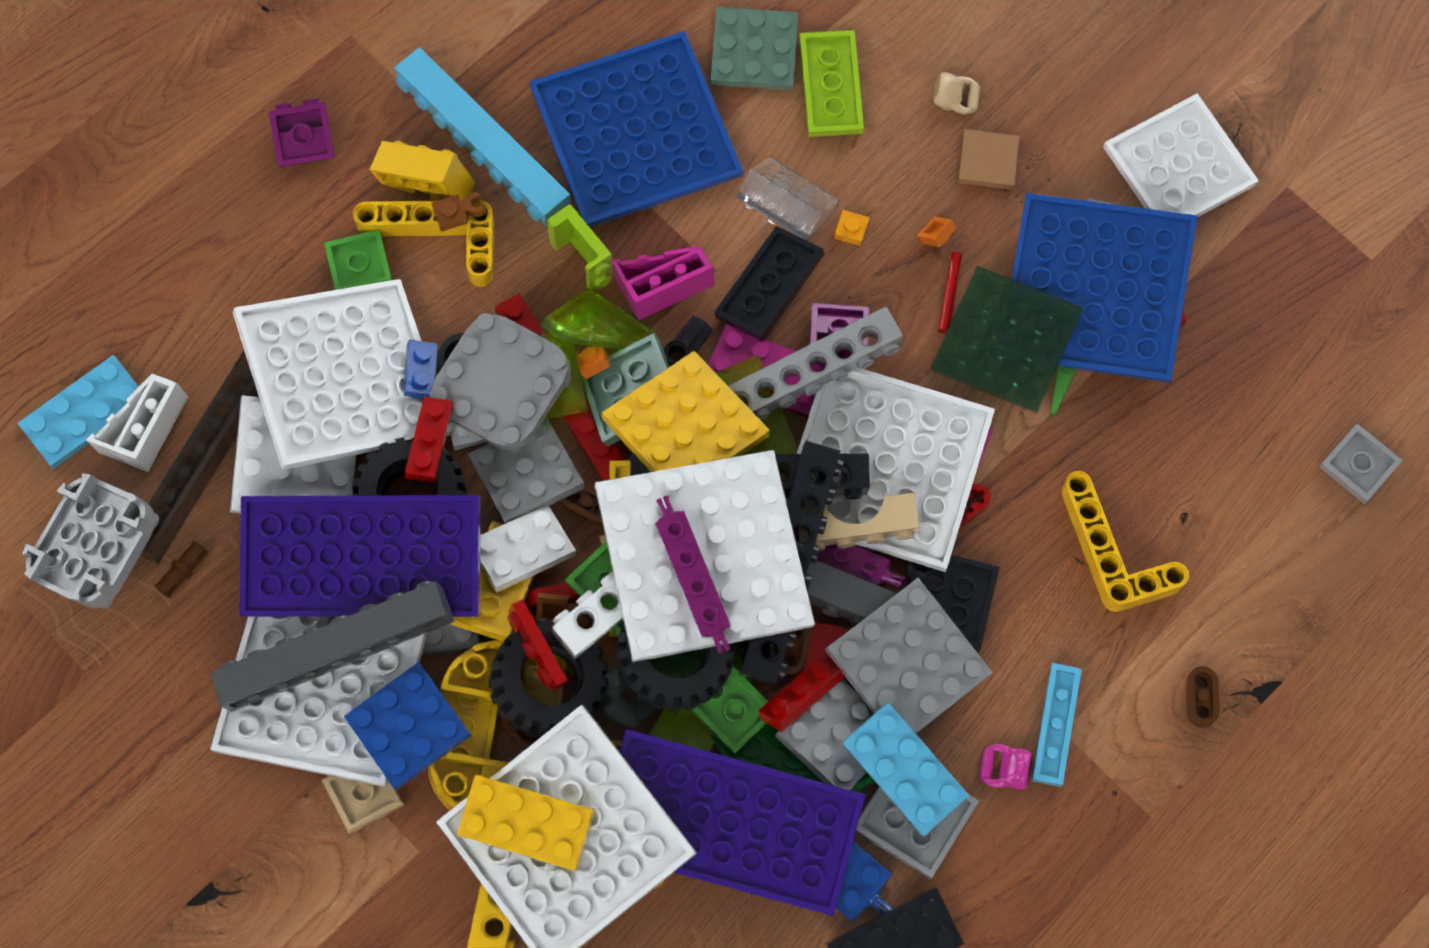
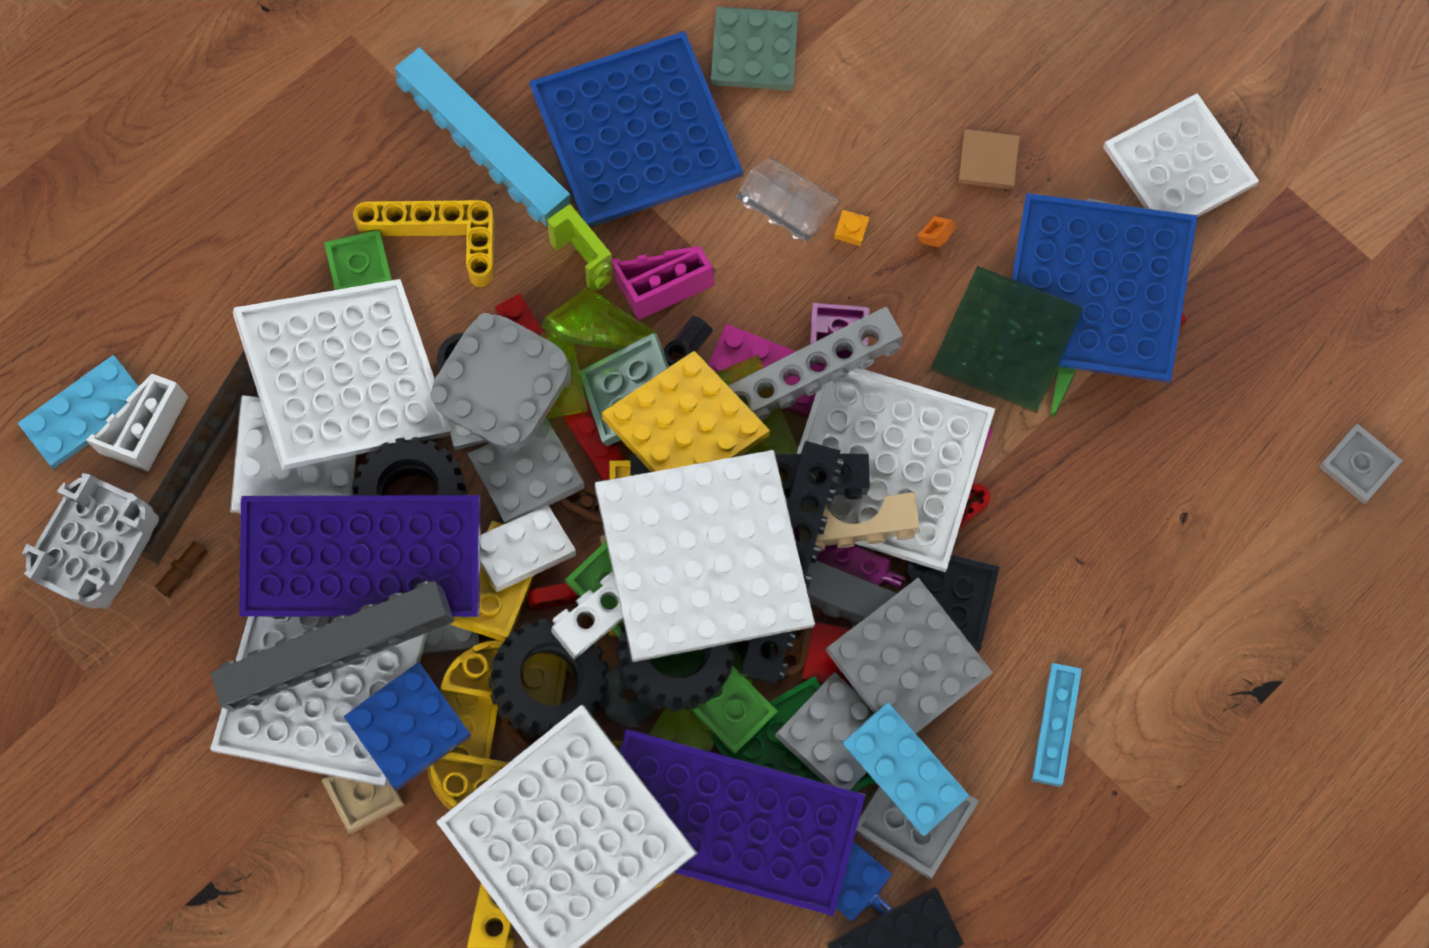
magenta plate [269,99,335,168] -> none
yellow wedge [370,141,476,201] -> none
plate [403,339,437,399] -> none
red plate [405,396,453,483] -> none
dark orange plate [431,192,485,232] -> none
yellow plate [457,774,595,871] -> none
red plate [507,599,567,692] -> none
dark orange plate [536,593,589,626] -> none
orange plate [576,342,610,380] -> none
magenta plate [655,496,731,654] -> none
black plate [714,226,825,342] -> none
red plate [758,658,844,732] -> none
lime plate [799,30,864,137] -> none
tan piece [933,72,980,115] -> none
red bar [938,252,962,333] -> none
dark pink piece [979,744,1032,789] -> none
yellow beam [1061,471,1189,612] -> none
reddish brown plate [1186,666,1220,728] -> none

